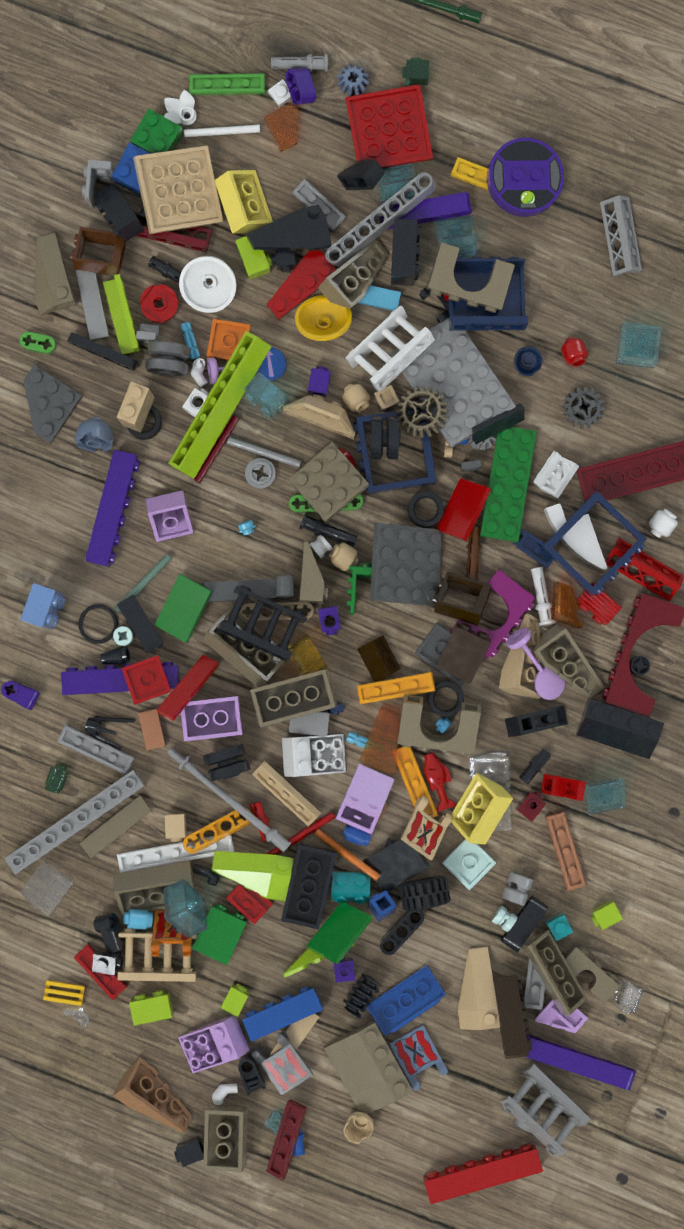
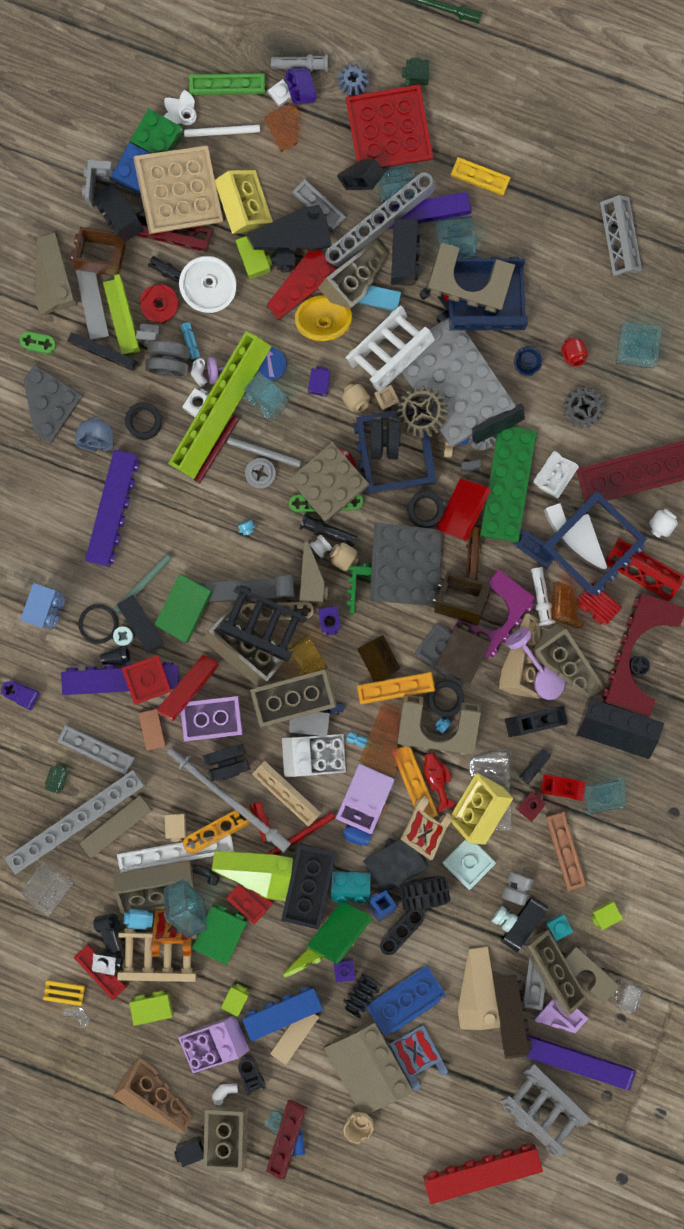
black plant [85,716,135,750] -> none
tan brick [116,382,155,433] -> none
lavender slope [146,490,194,542] -> none
orange plate [207,319,251,361] -> none
flag [252,1031,313,1095] -> none
tan wedge [283,394,355,440] -> none
orange bar [314,829,380,881] -> none
piece [486,138,564,217] -> none

